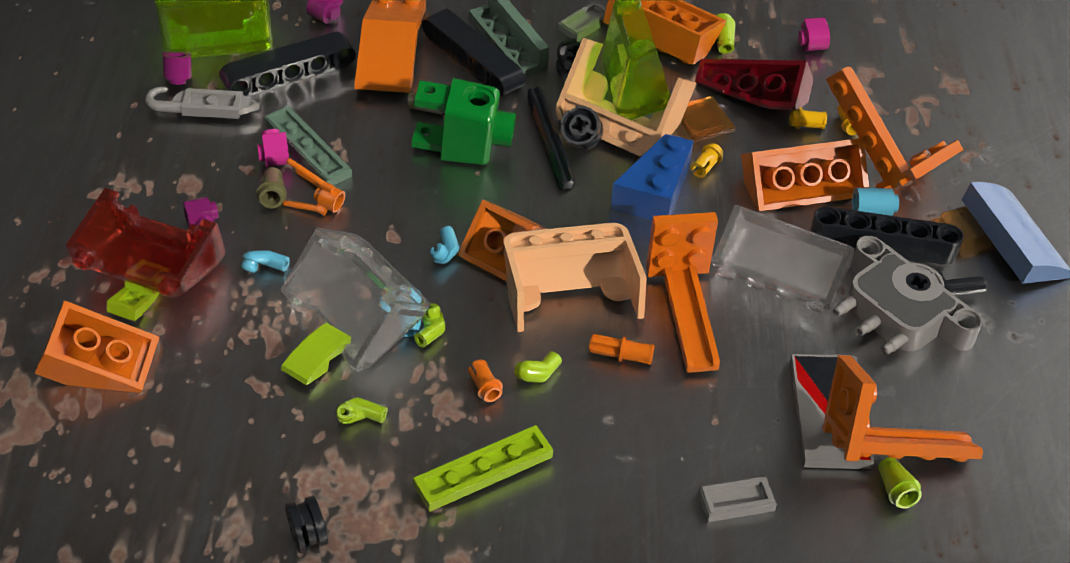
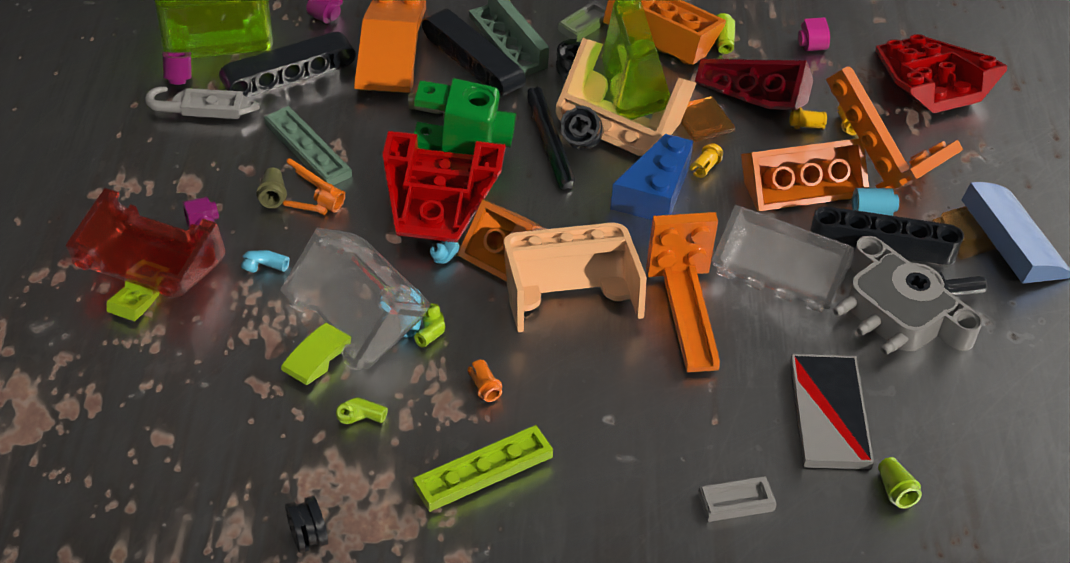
orange slope [34,300,159,393] -> none
dark pink plate [257,129,289,167] -> none
lime arm [514,351,562,383] -> none
orange axle [589,334,655,365] -> none
orange bracket [822,355,983,462] -> none
none -> red wedge [383,131,506,243]
none -> red wedge [875,34,1007,113]

